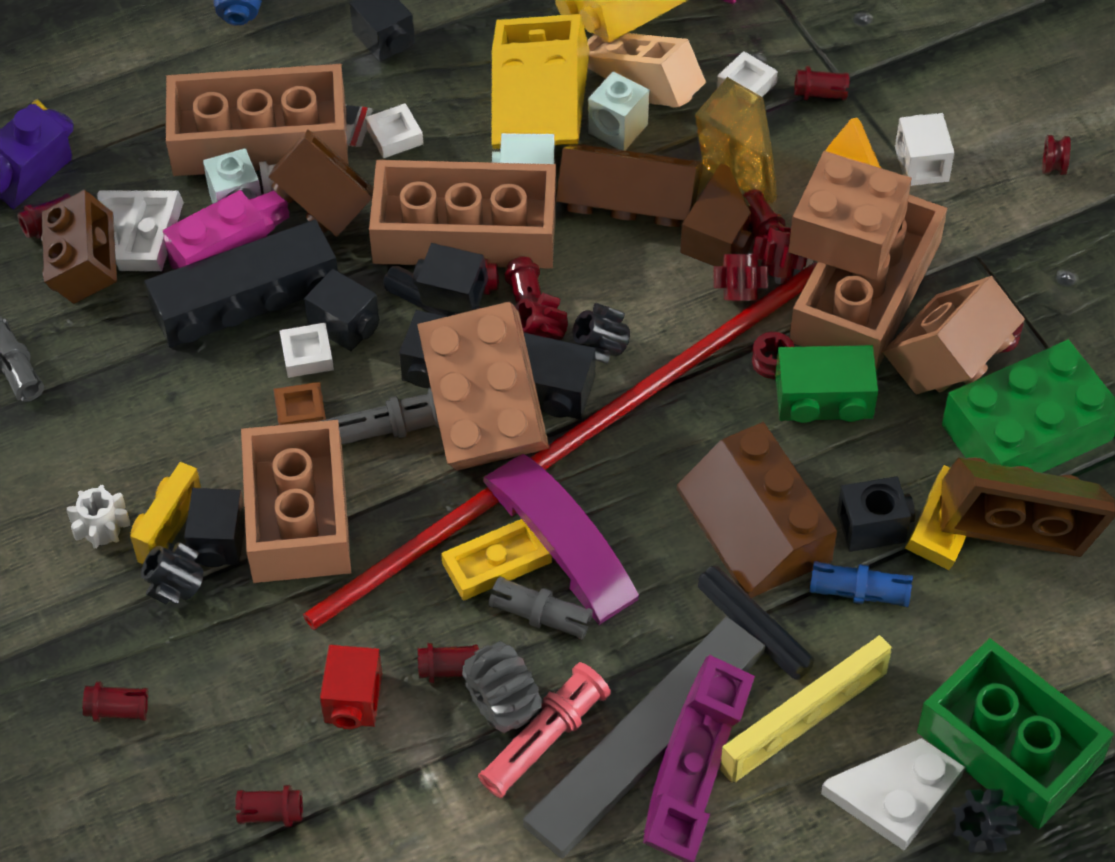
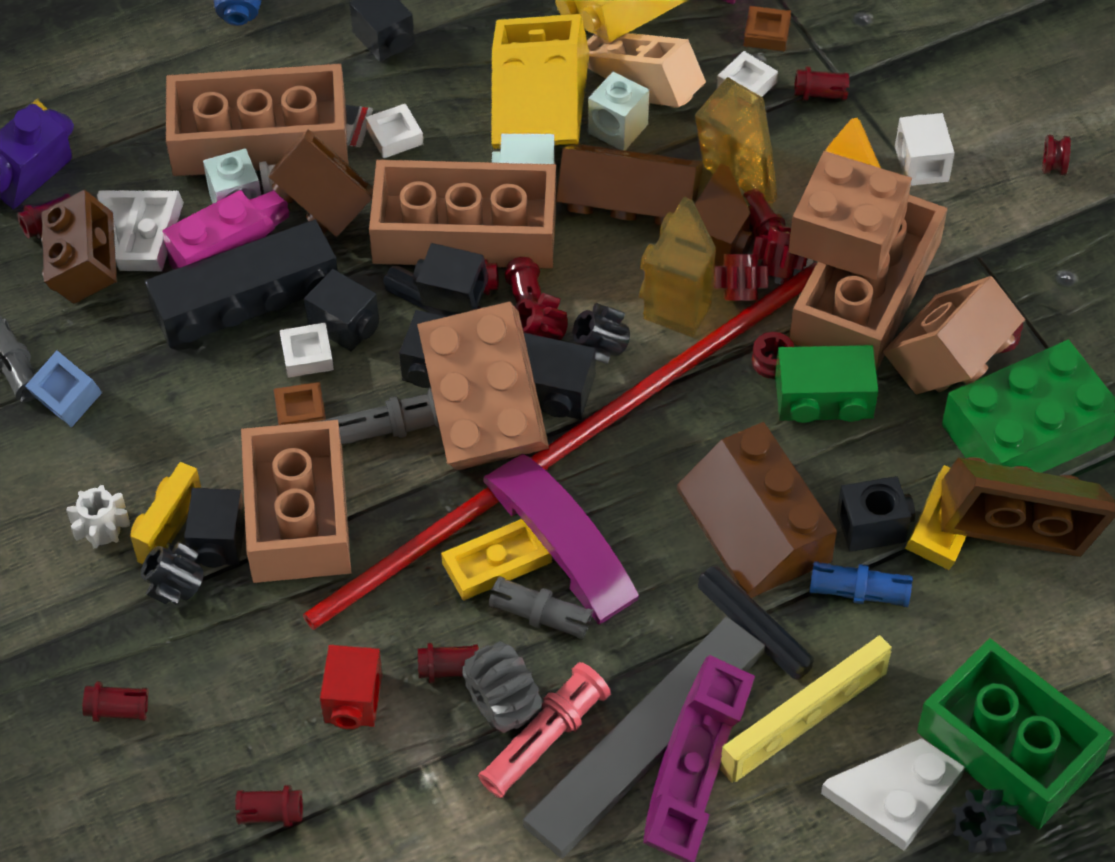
none -> medium blue brick [25,350,103,428]
none -> clear yellow slope [639,197,716,338]
none -> dark orange tile [744,6,791,51]

